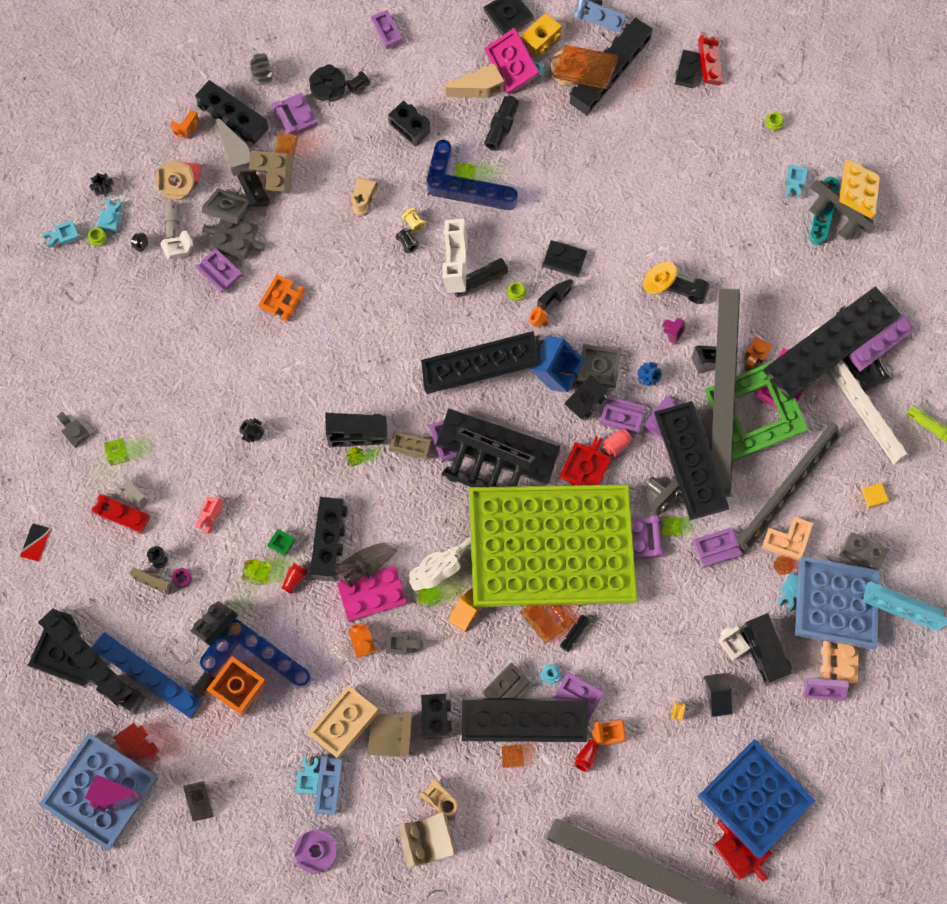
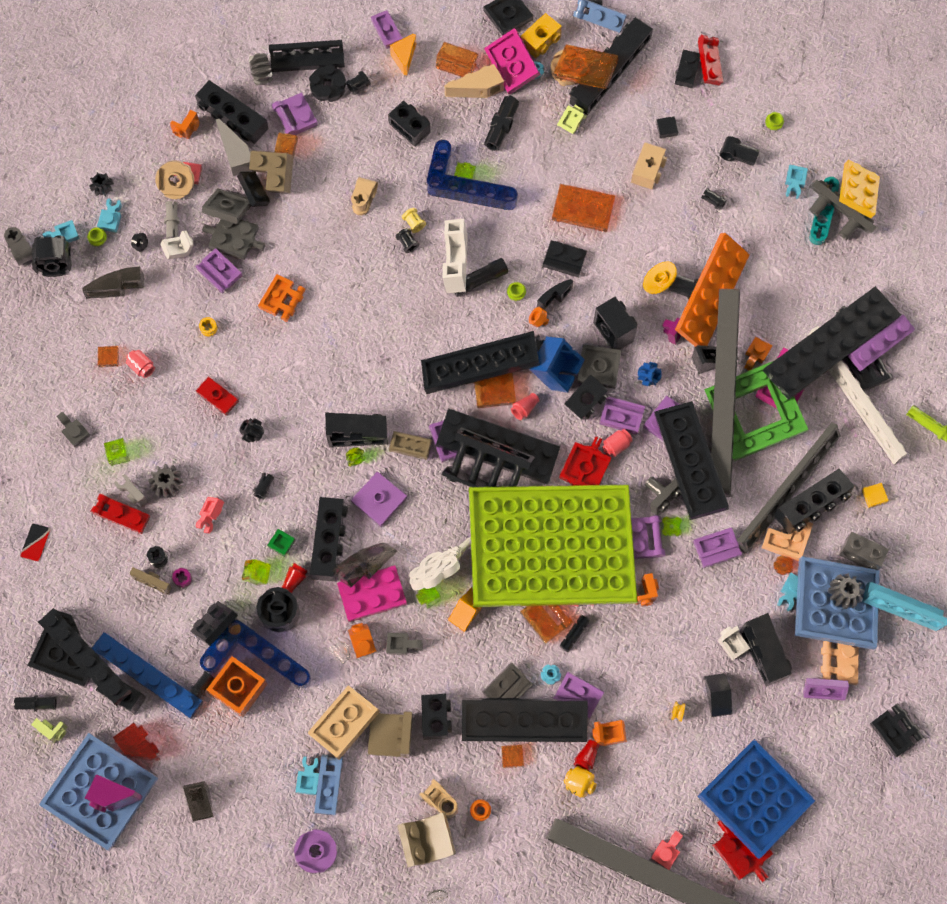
none -> flat silver piece [4,227,33,266]
none -> black axle [14,695,57,712]
none -> yellowish green bracket [31,718,68,743]
none -> black brick [32,235,72,277]
none -> clear smoke slope [82,266,144,299]
none -> clear orange tile [98,346,119,367]
none -> coral brick [126,350,155,378]
none -> flat silver gear [148,464,183,498]
none -> red plate [196,376,239,415]
none -> yellow bush [199,317,217,337]
none -> black pin [253,473,274,499]
none -> black brick [256,587,300,633]
none -> black fence [269,40,345,72]
none -> medium lavender plate [351,471,407,527]
none -> light orange slope [390,34,417,75]
none -> clear orange hinge [436,42,478,77]
none -> orange plate [470,799,491,821]
none -> clear orange plate [474,372,516,408]
none -> coral cone [511,393,540,420]
none -> clear orange plate [552,184,615,232]
none -> yellowish green bracket [557,105,587,134]
none -> yellow head [564,766,597,798]
none -> black brick [593,296,637,350]
none -> tan brick [631,142,667,189]
none -> orange bracket [635,573,659,607]
none -> coral plate [650,831,683,870]
none -> black tile [656,116,679,138]
none -> orange plate [675,233,750,347]
none -> black pin [701,188,727,210]
none -> black piece [719,136,760,166]
none -> black brick [774,468,855,535]
none -> flat silver gear [828,573,864,609]
none -> black plate [870,703,924,757]

